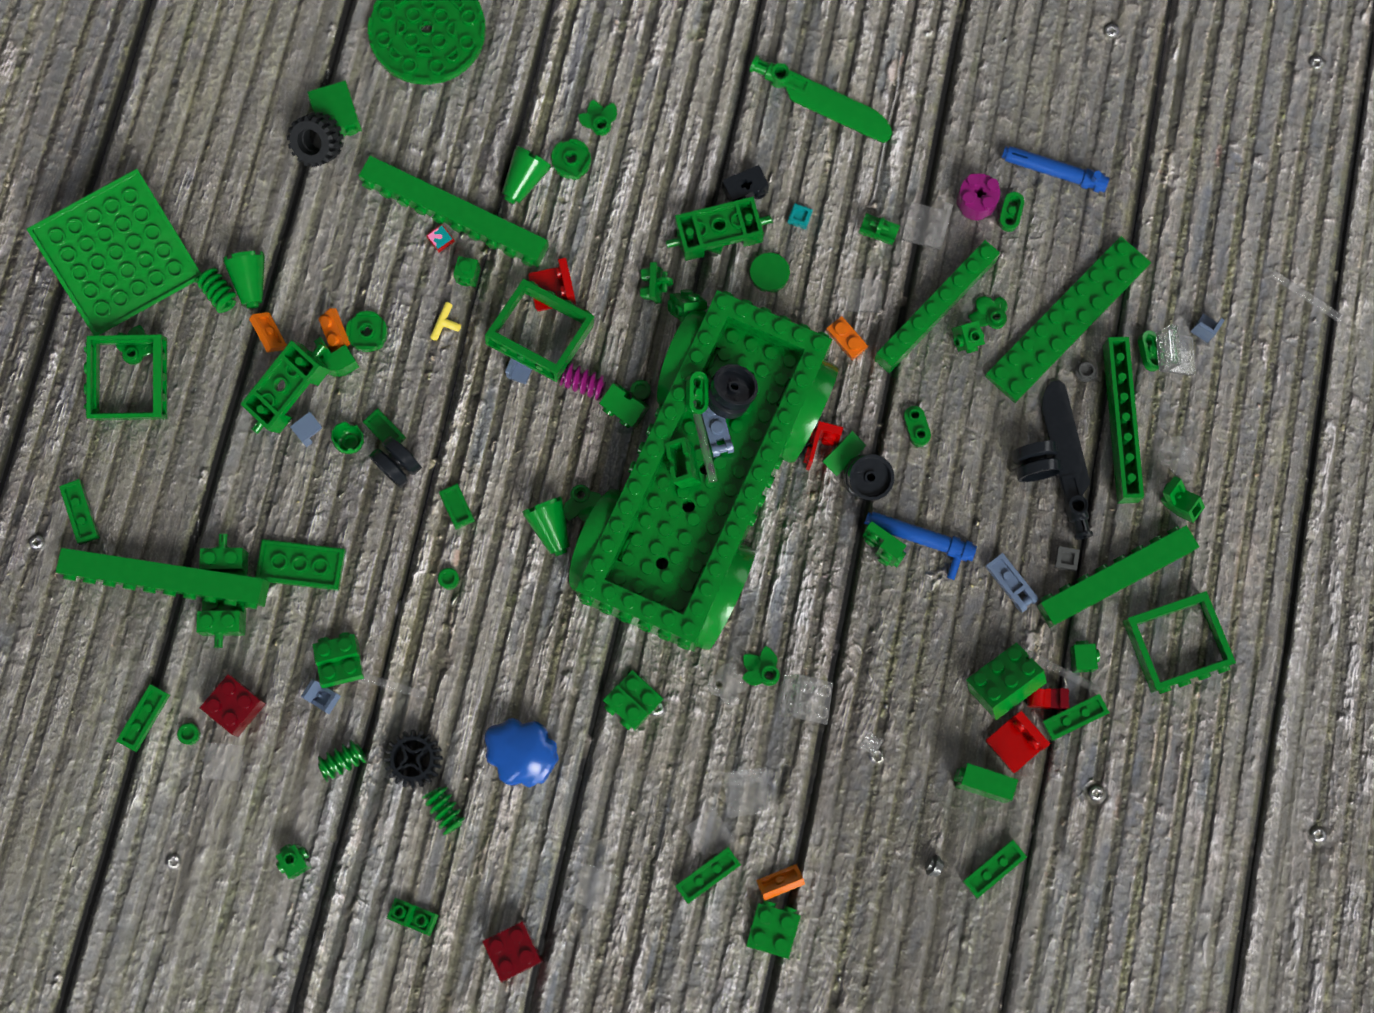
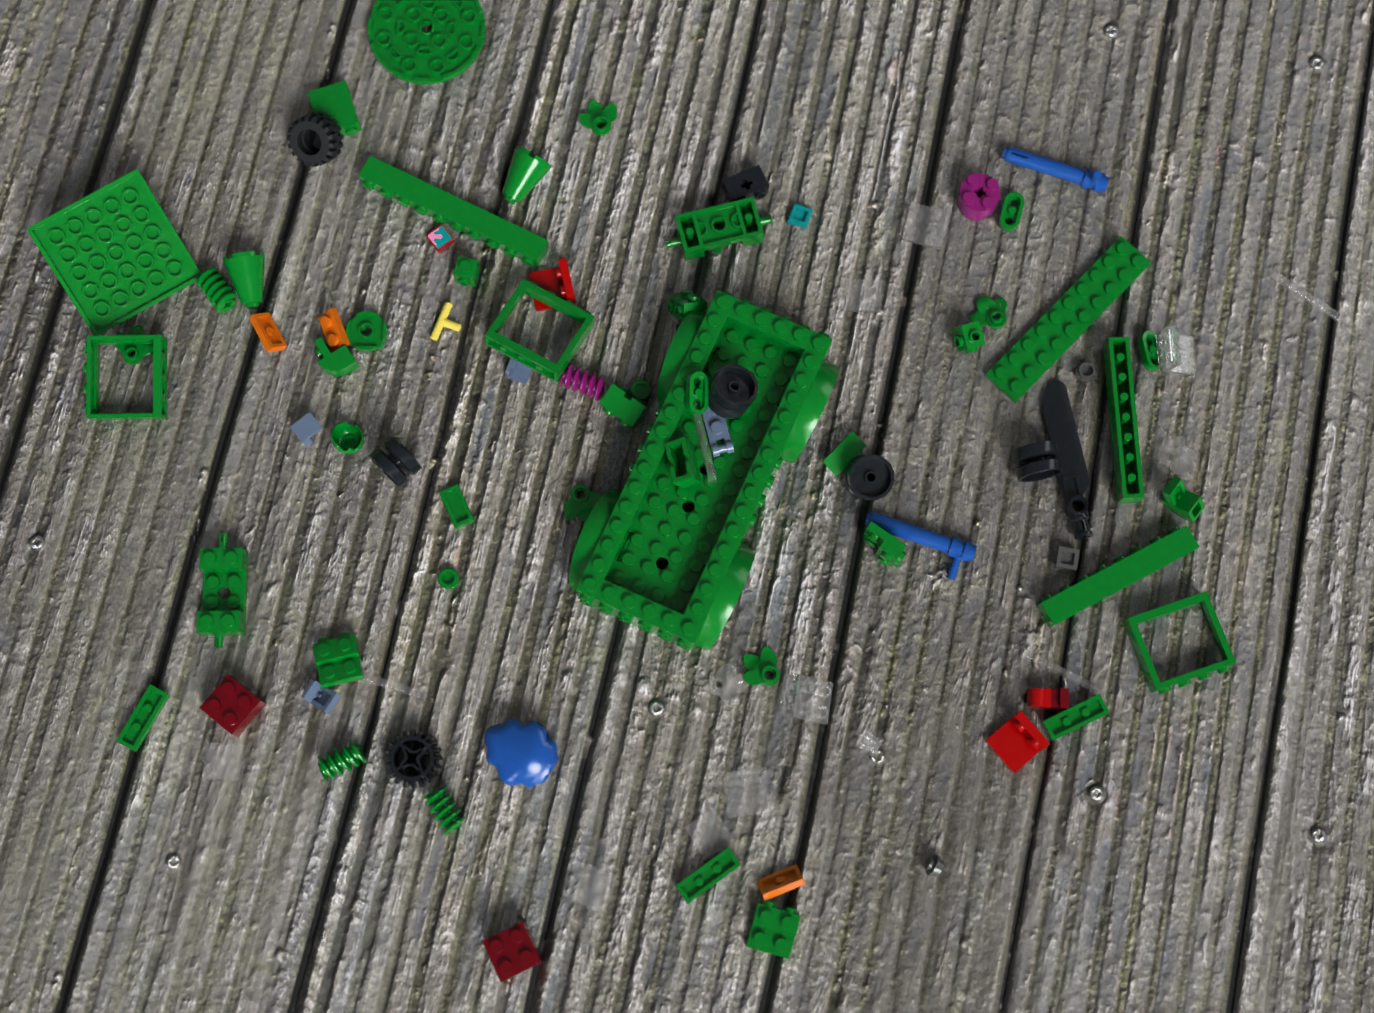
green brick [55,548,270,609] -> none
green plate [59,479,100,545] -> none
green tile [177,723,201,745] -> none
green brick [240,340,331,434] -> none
green tile [255,539,346,591] -> none
green brick [276,843,312,879] -> none
green tile [362,408,406,443] -> none
green slope [386,898,439,936] -> none
green cone [522,496,570,557] -> none
green plate [551,139,591,180] -> none
green plate [603,670,664,731] -> none
green hips [640,262,674,304] -> none
green piece [749,55,892,143] -> none
green tile [750,252,790,293] -> none
red bracket [803,421,843,471] -> none
orange plate [826,316,868,360] -> none
green hips [859,213,900,245] -> none
green brick [874,240,1000,373] -> none
green plate [903,406,931,447] -> none
green brick [953,763,1018,803] -> none
green plate [962,840,1027,899] -> none
green piece [966,642,1047,720] -> none
sand blue plate [985,553,1039,613] -> none
green brick [1070,640,1100,673] -> none
sand blue panel [1191,314,1225,343] -> none

